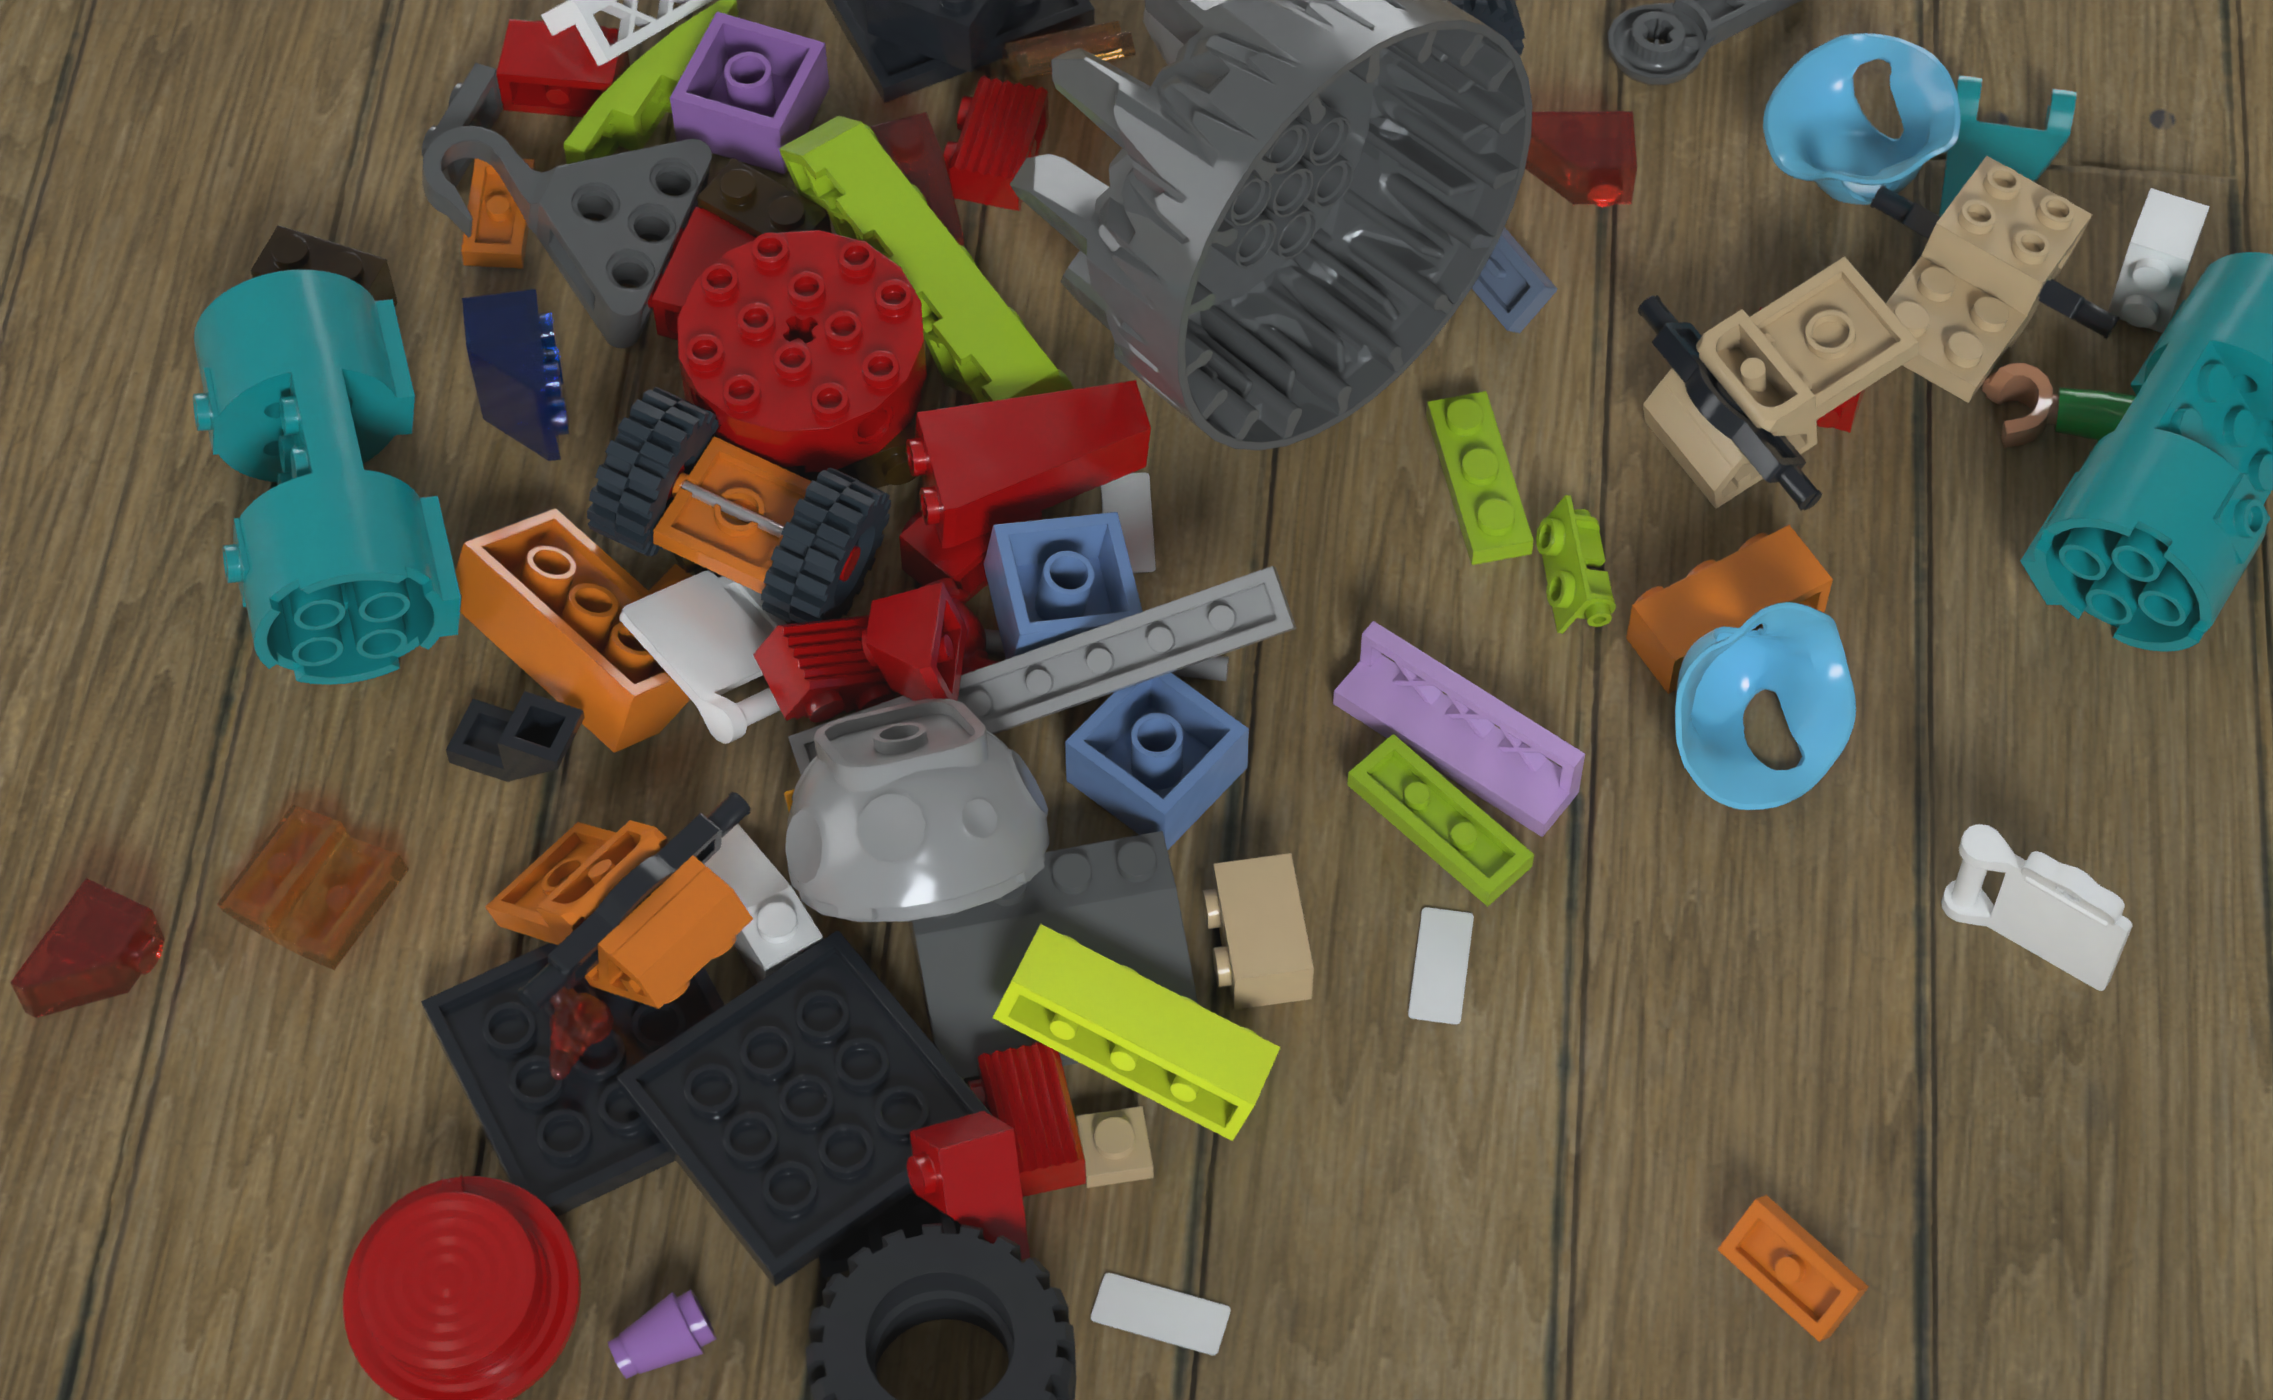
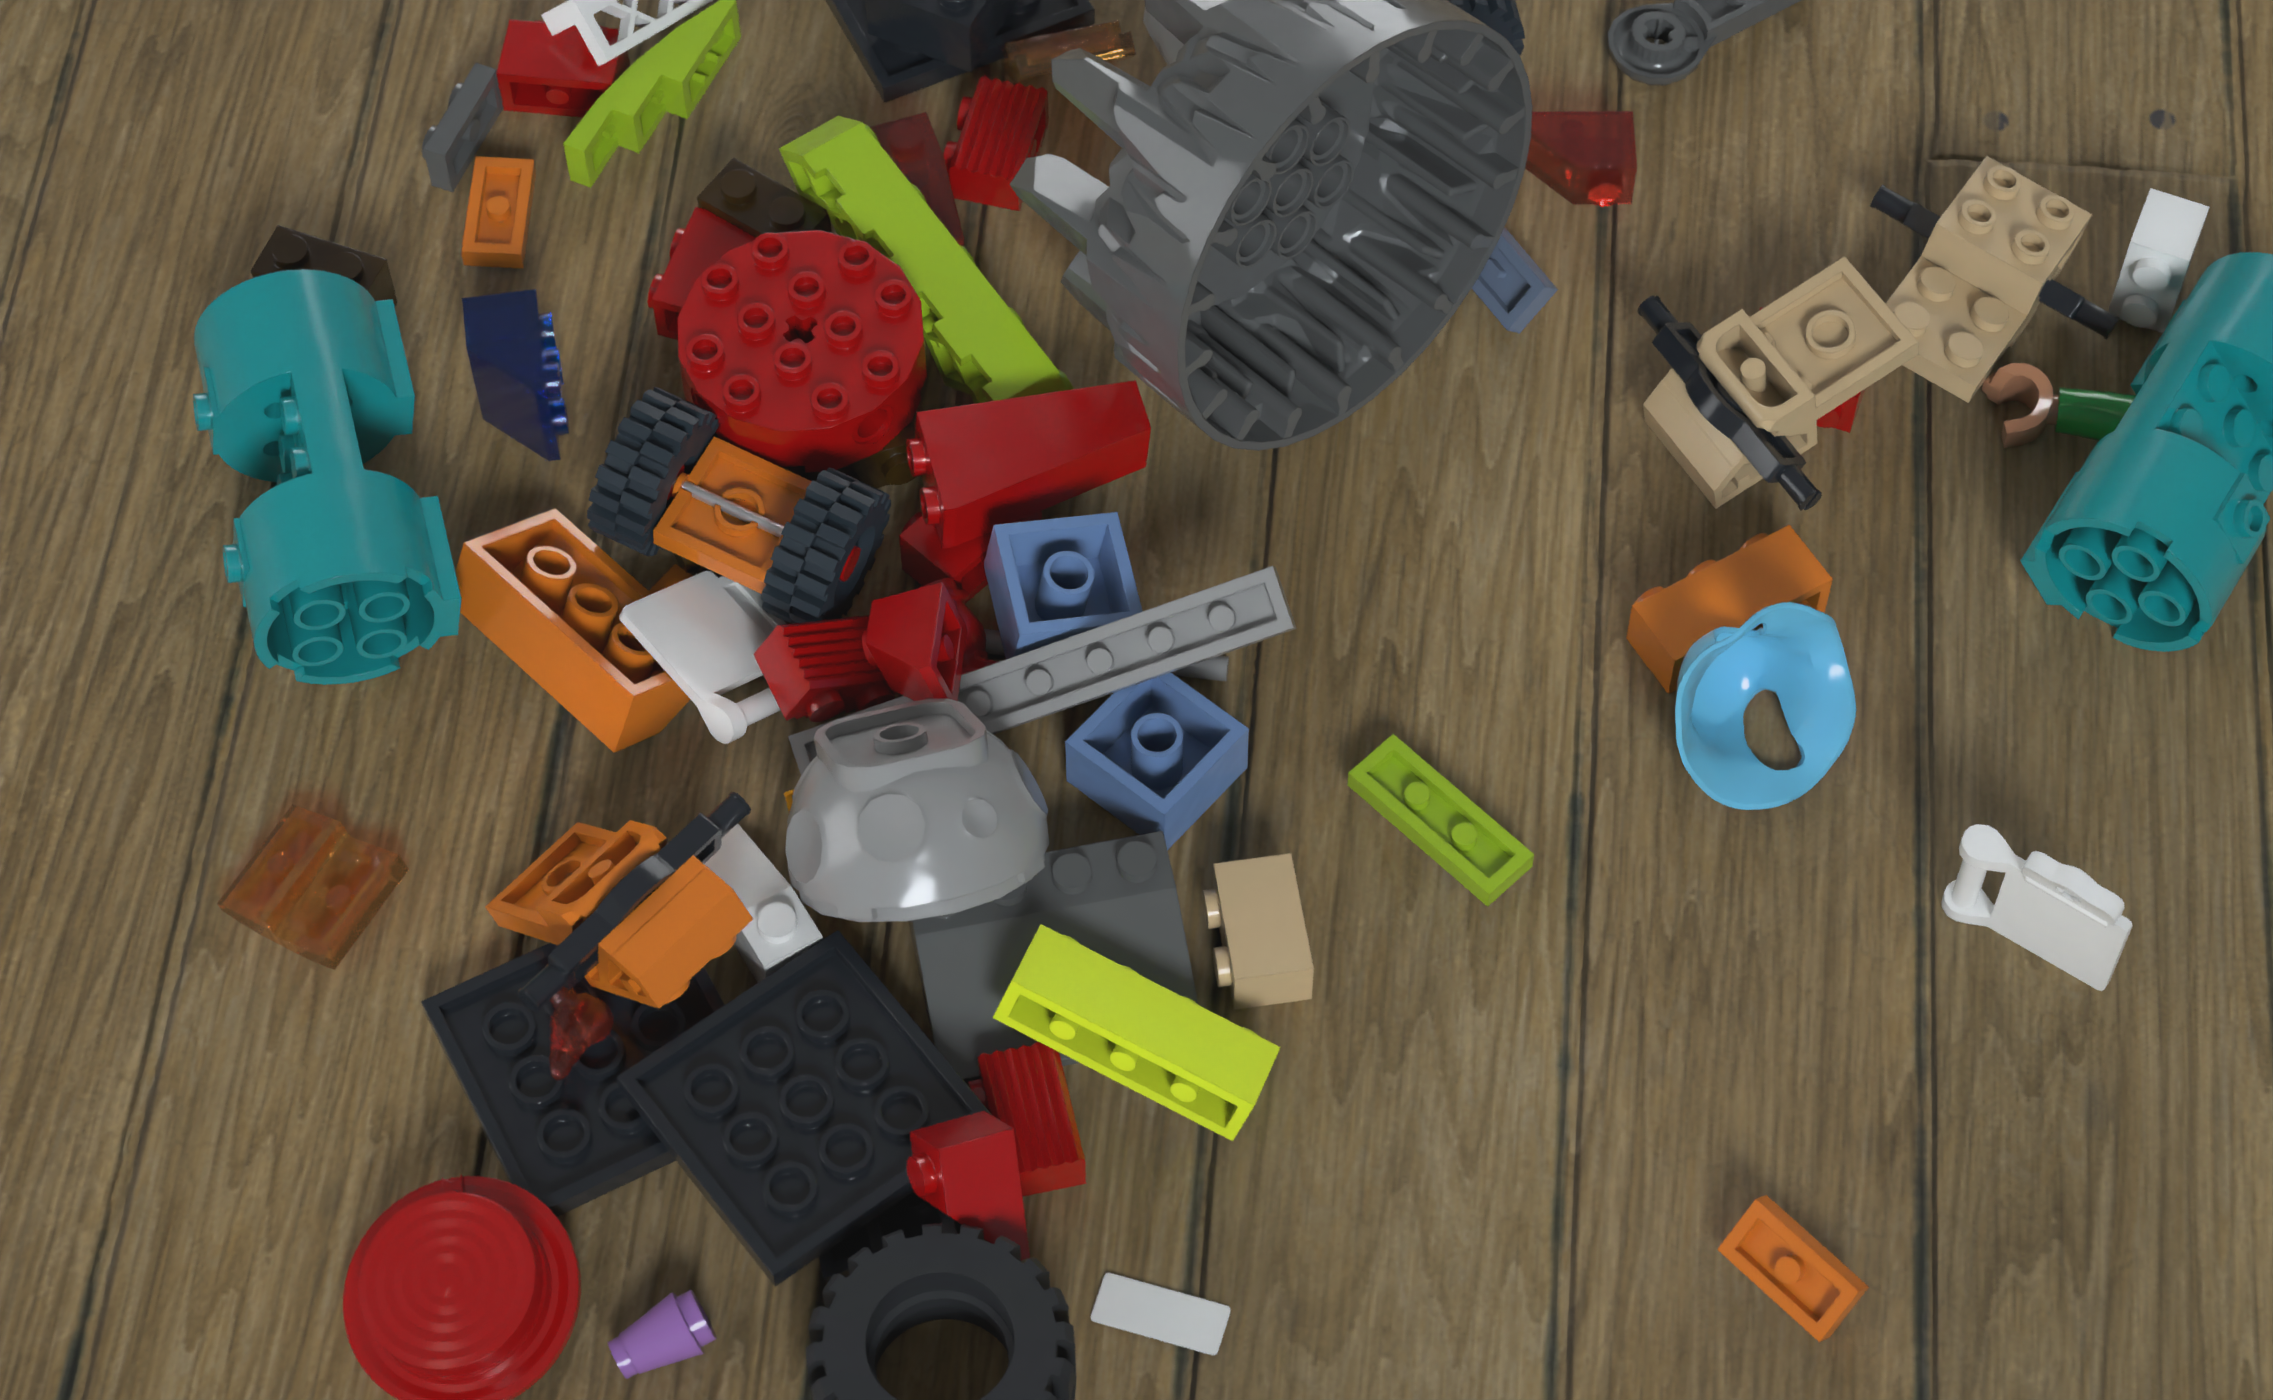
clear red slope [10,878,165,1018] -> none
dark grey piece [422,126,712,348] -> none
black slope [446,691,585,782] -> none
medium lavender brick [670,12,830,174] -> none
tan plate [1076,1106,1153,1188] -> none
white sticker [1101,472,1156,573] -> none
lavender fence [1333,621,1585,837] -> none
white sticker [1408,907,1474,1024] -> none
lime plate [1426,391,1534,565] -> none
lime hinge [1536,495,1616,634] -> none
medium azure piece [1763,33,1961,205] -> none
teal flag [1939,75,2077,217] -> none

